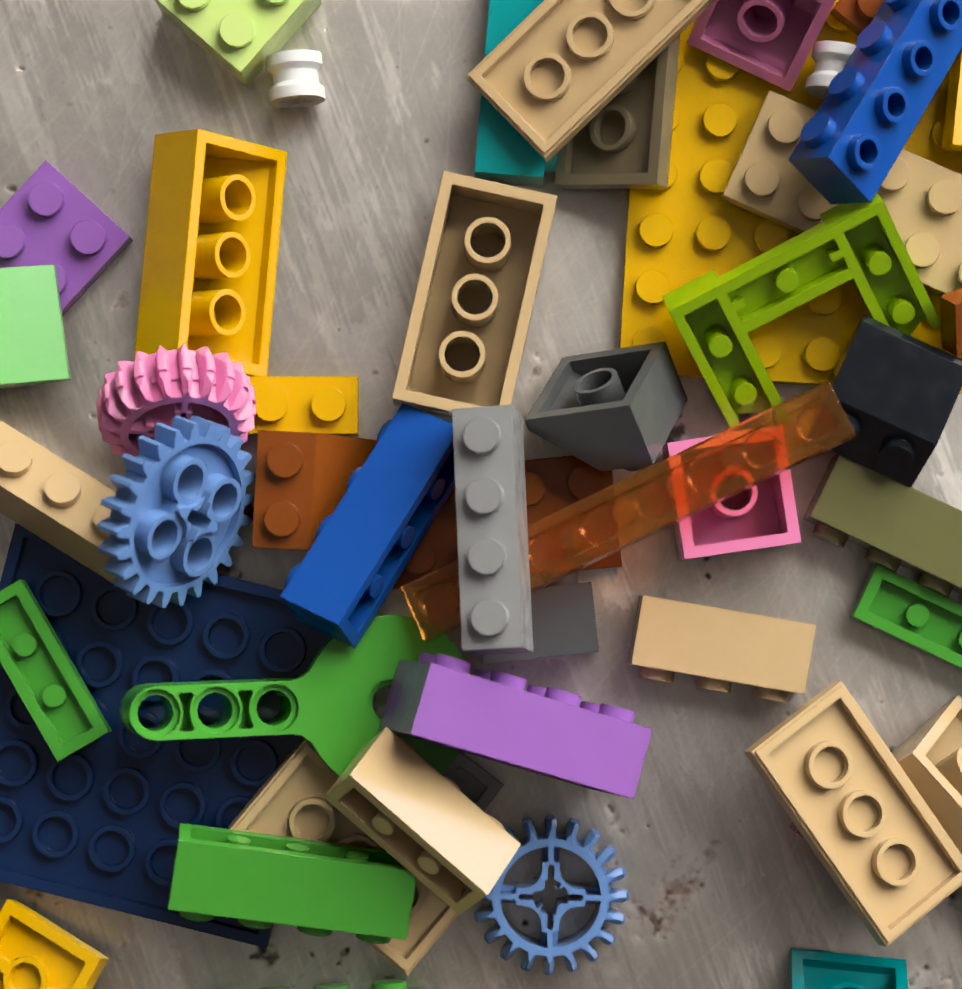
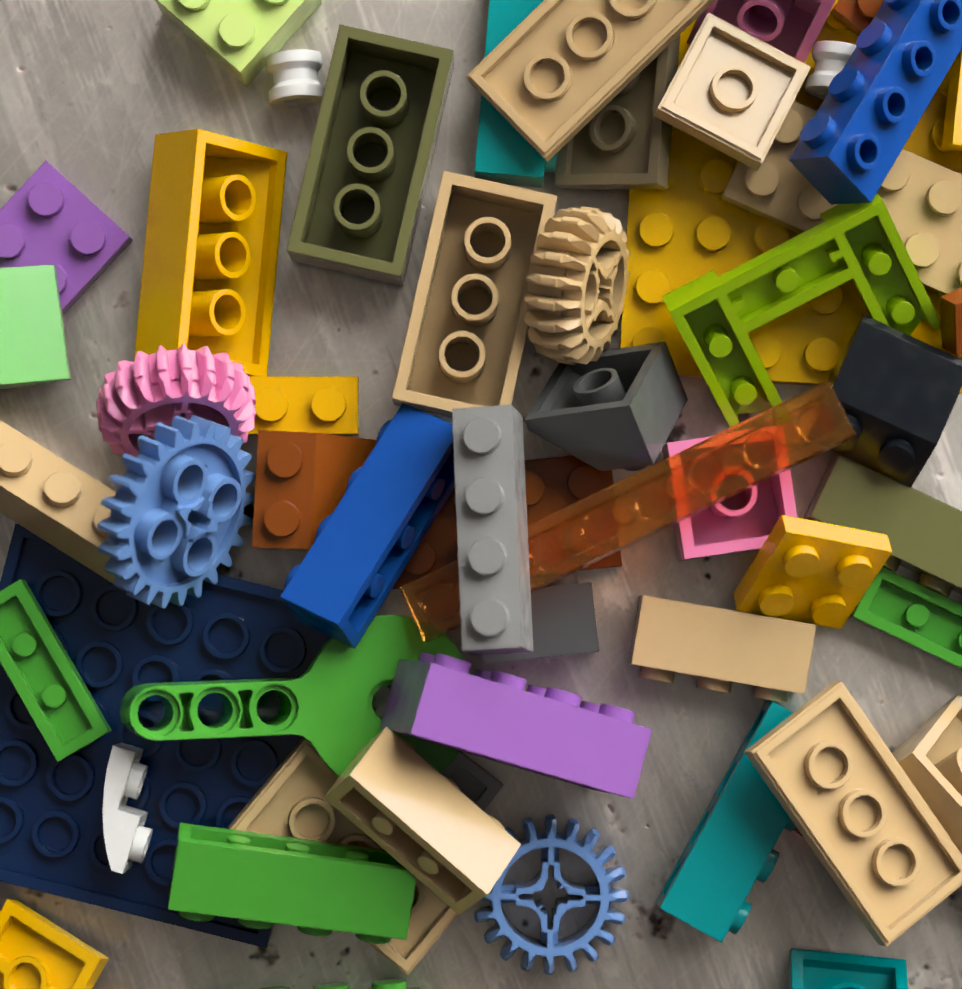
none -> white slope [102,742,153,874]
none -> olive brick [287,25,454,286]
none -> tan gear [523,206,631,365]
none -> tile [653,12,811,170]
none -> teal brick [655,700,796,943]
none -> yellow plate [733,515,892,629]

